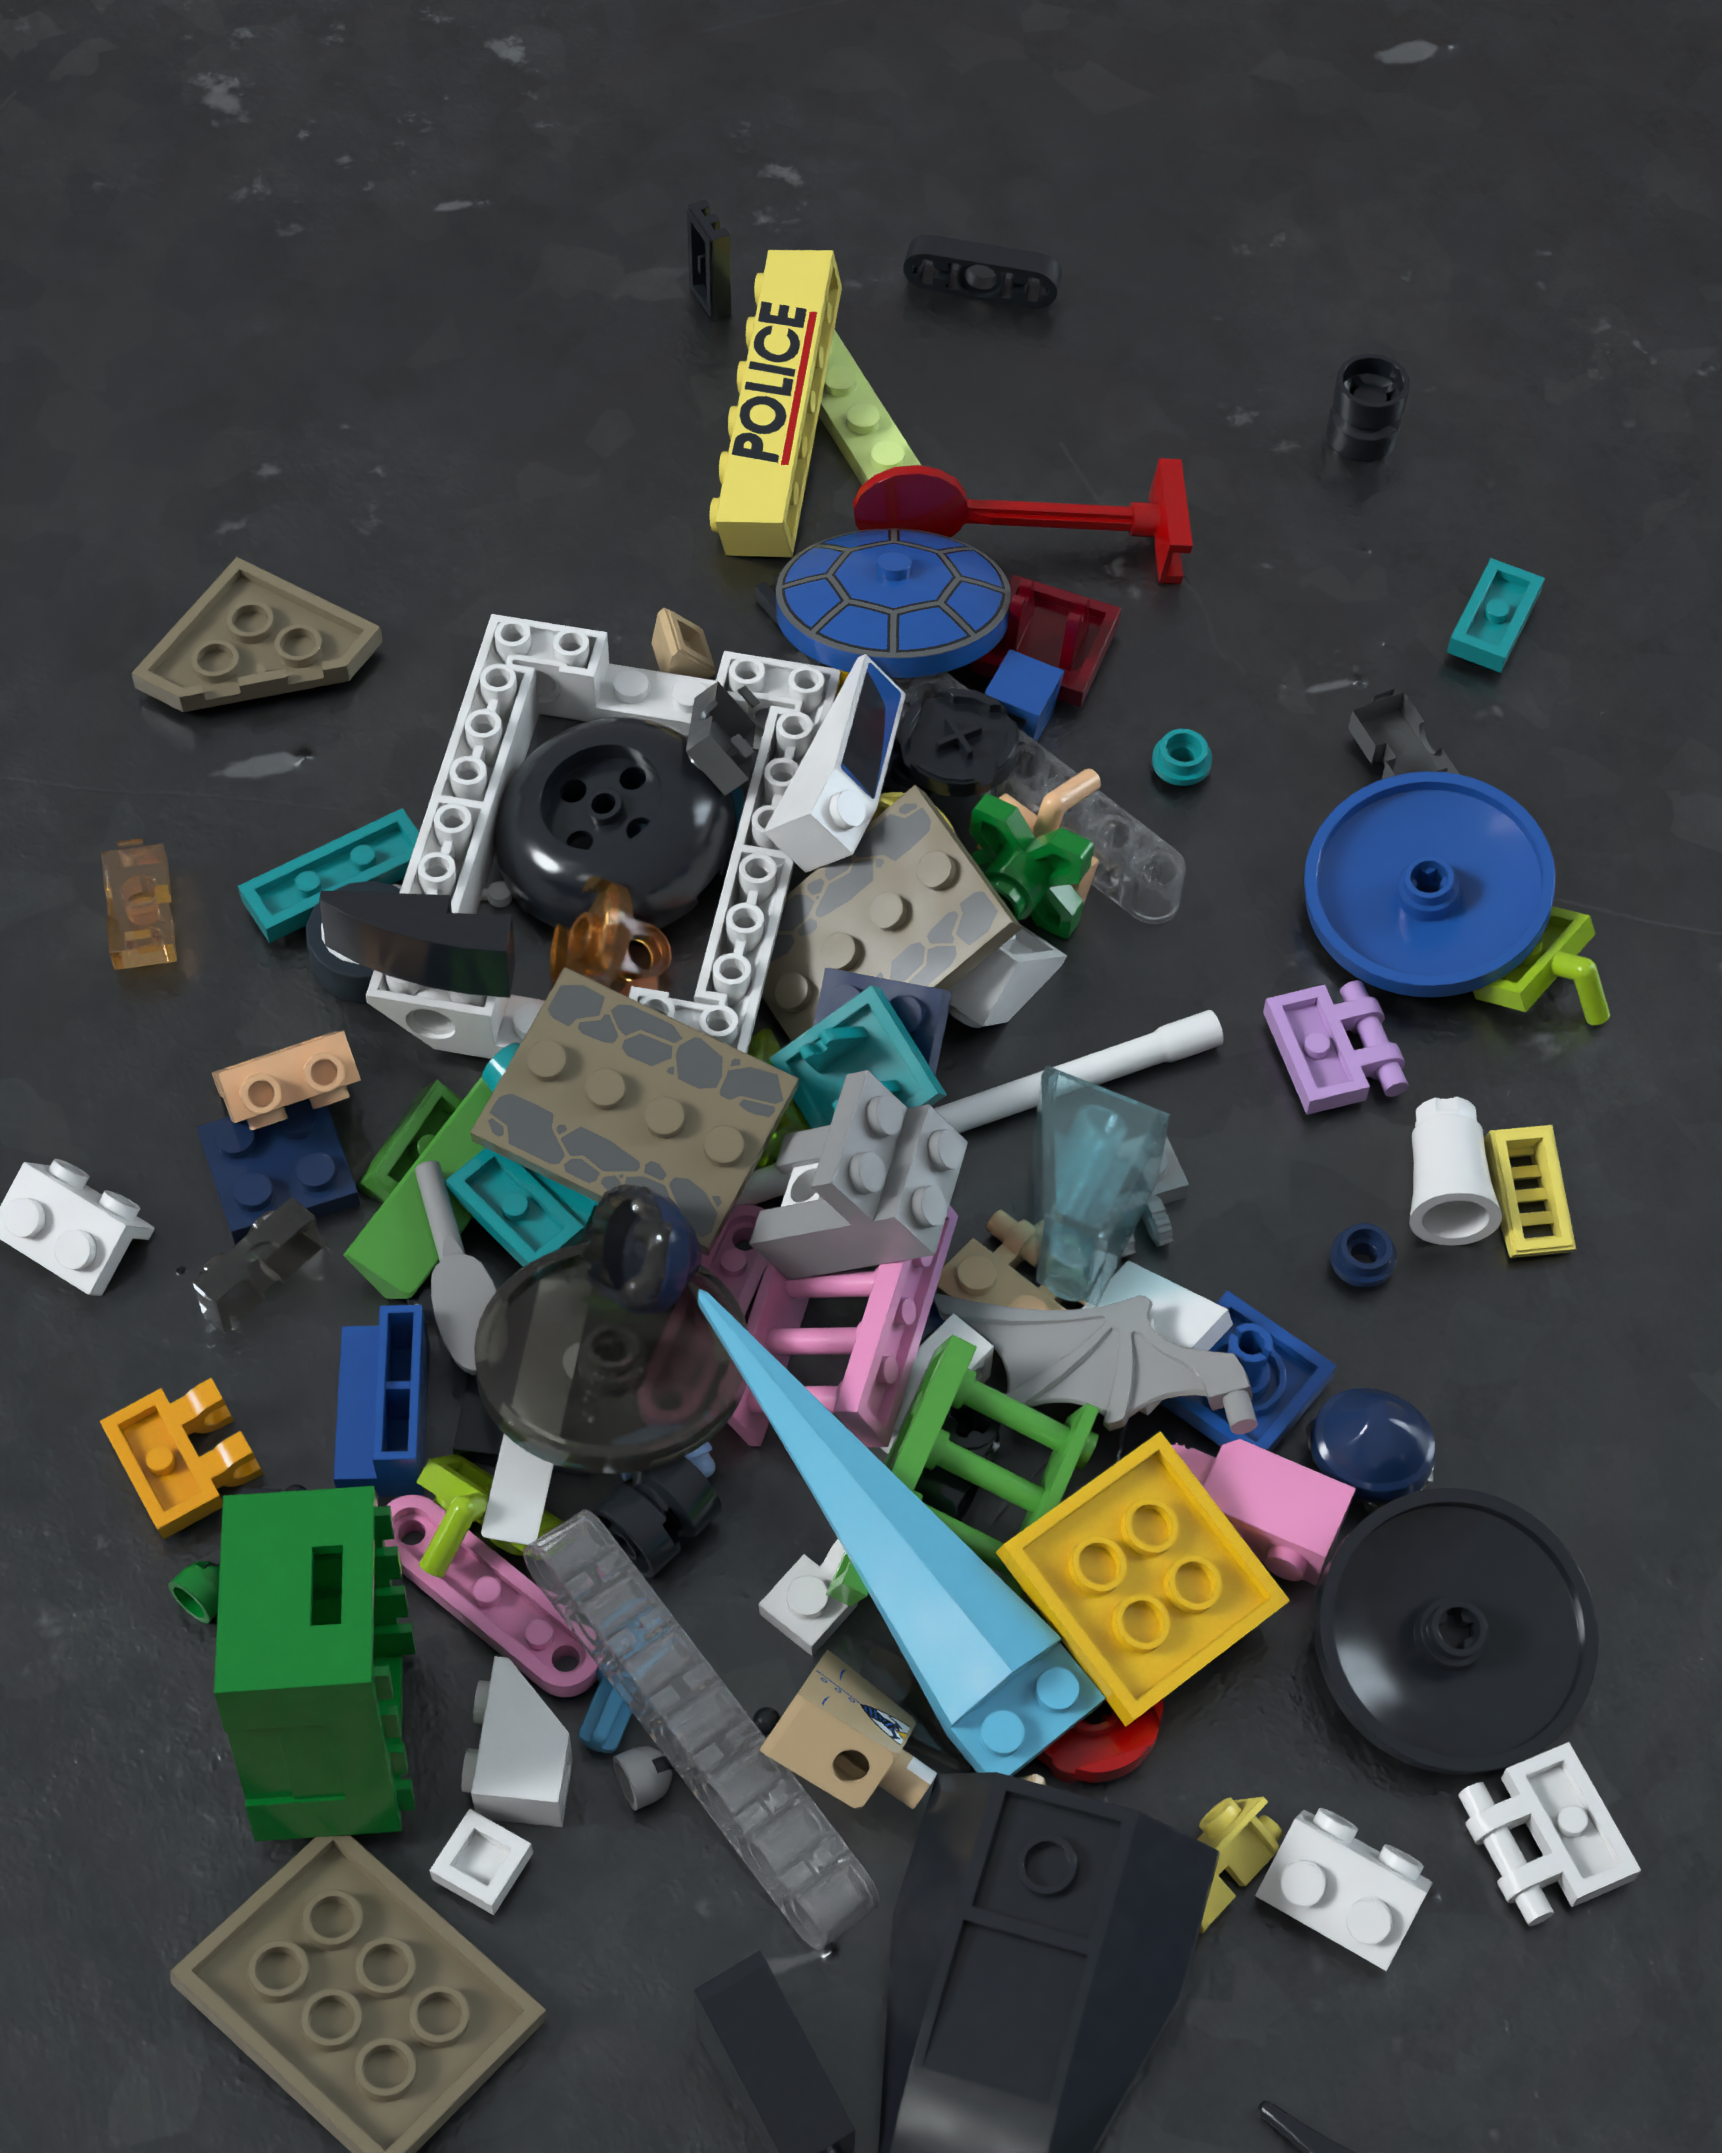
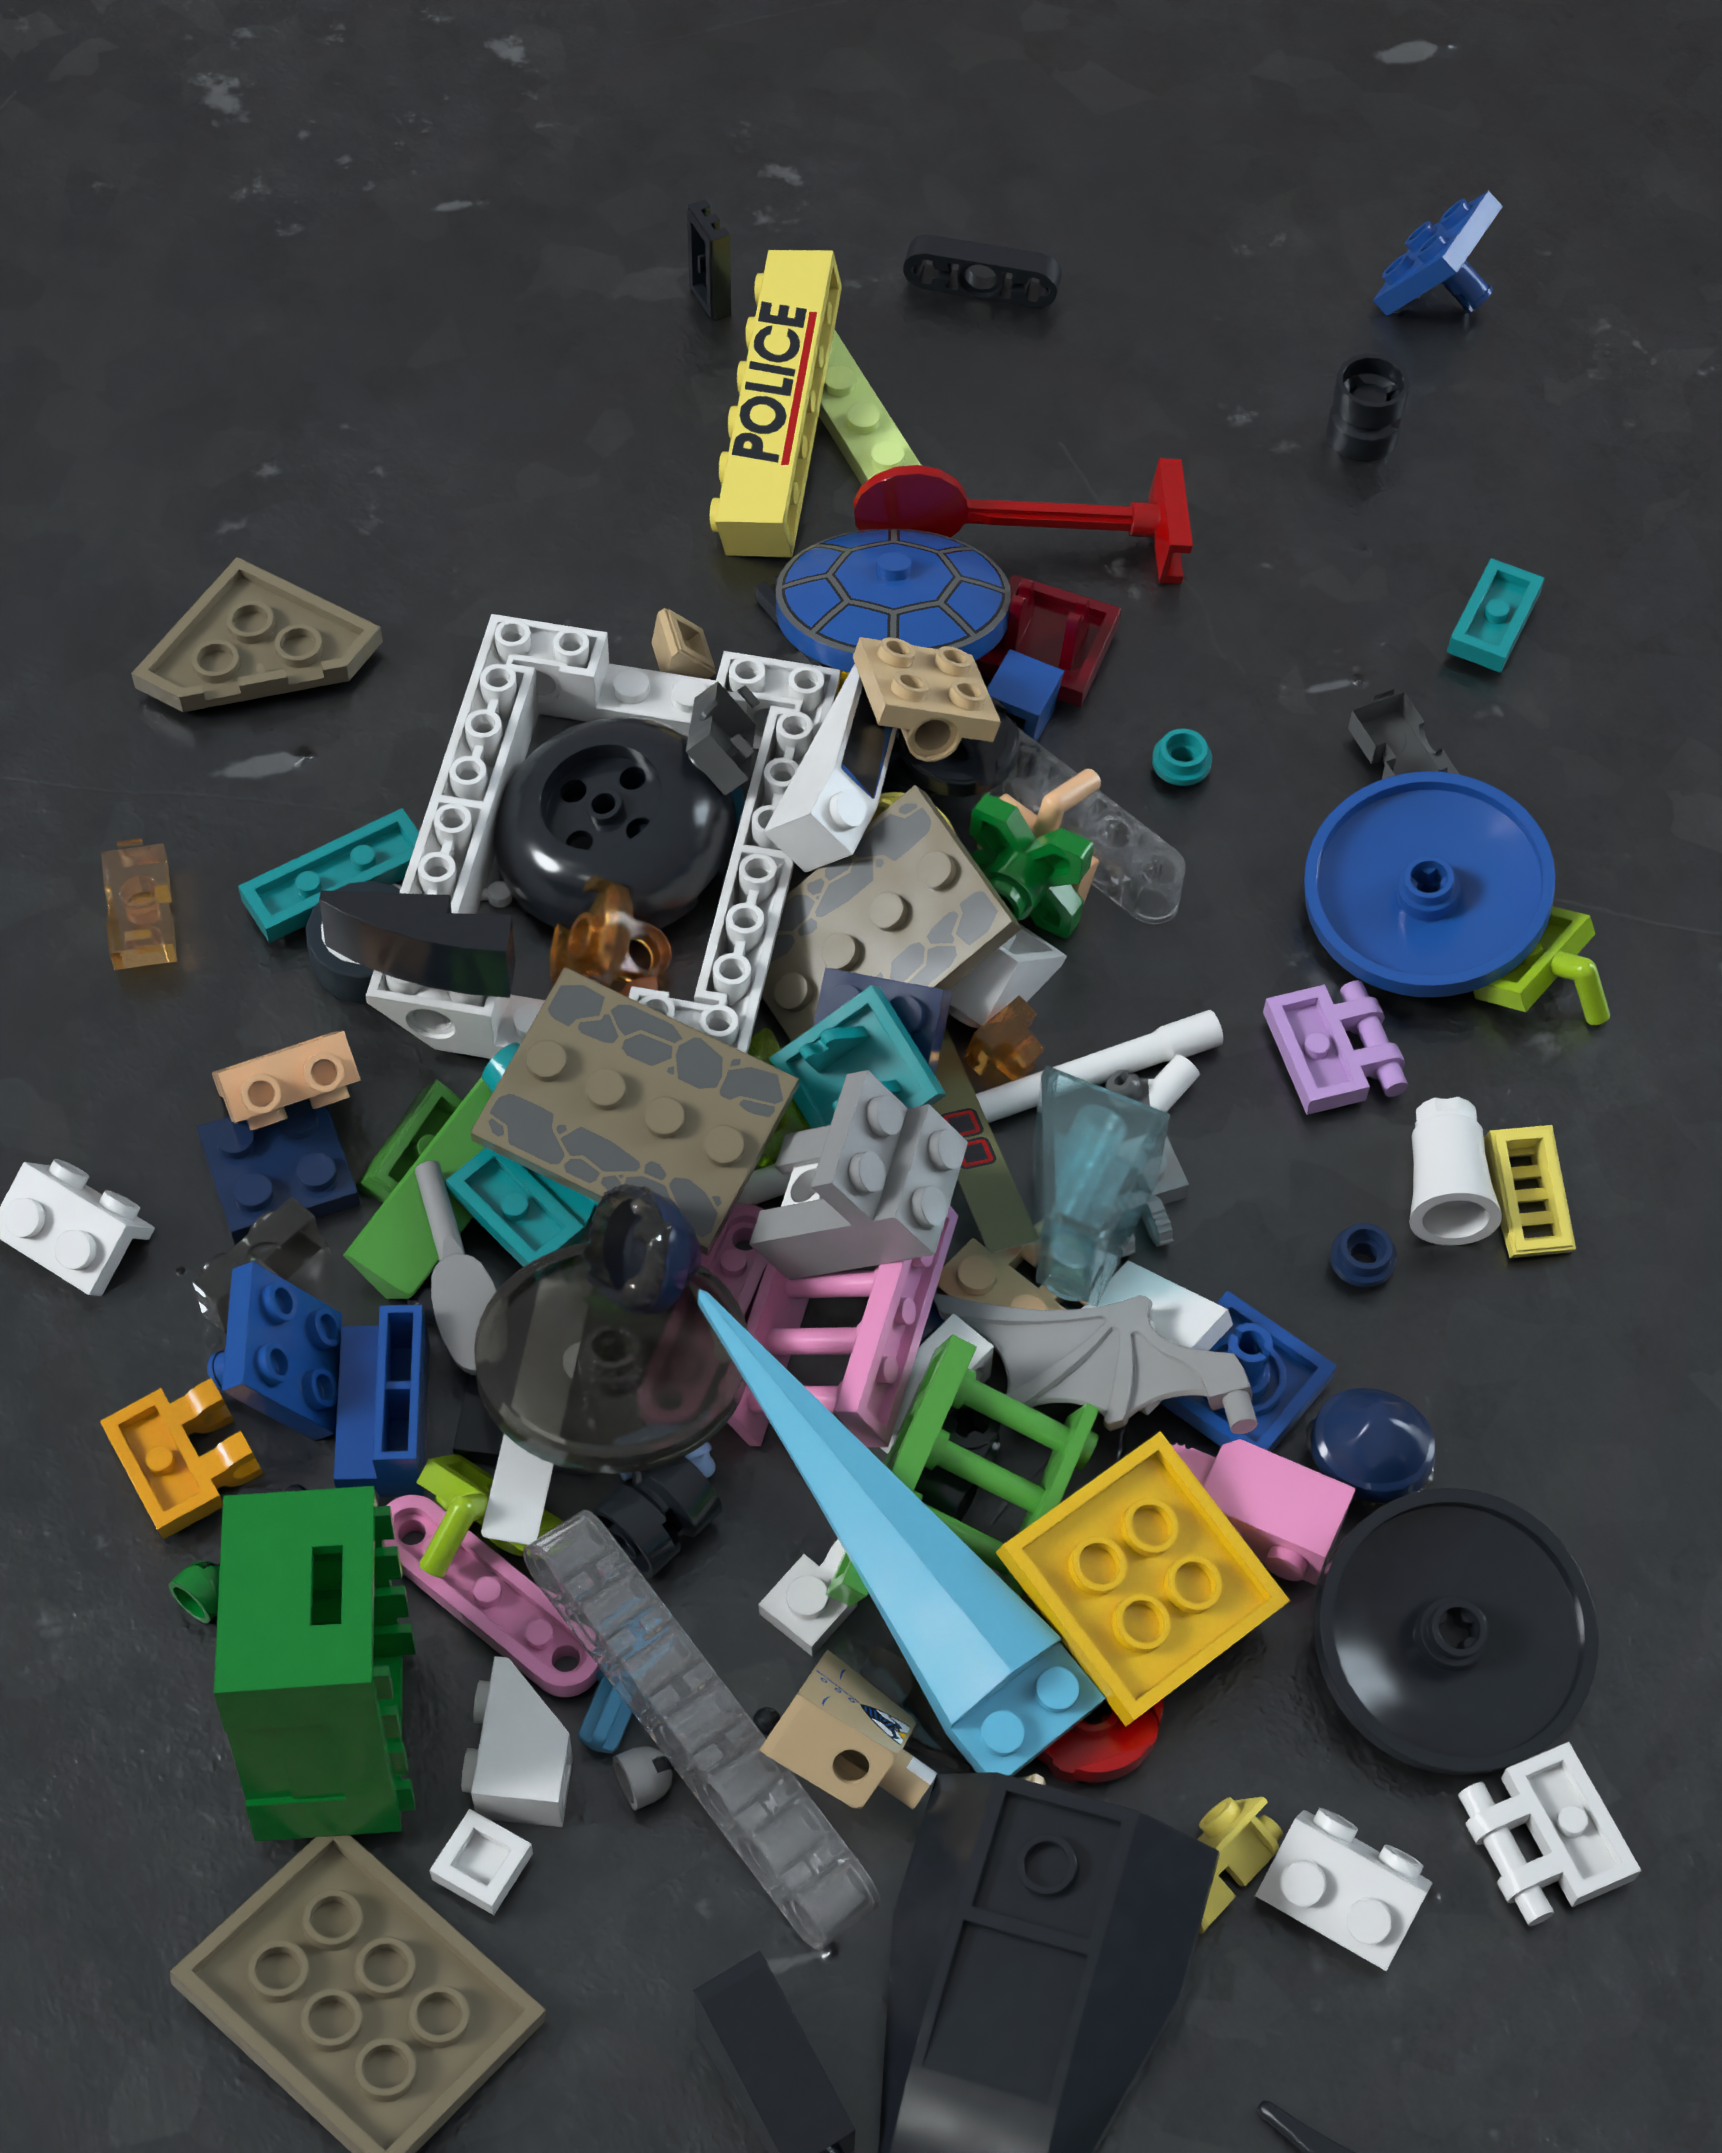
none -> blue plate [207,1261,342,1441]
none -> tan plate [853,637,1001,762]
none -> olive sticker [932,1026,1038,1252]
none -> clear orange tile [963,995,1044,1081]
none -> white arm [1106,1054,1200,1116]
none -> blue plate [1373,190,1503,316]

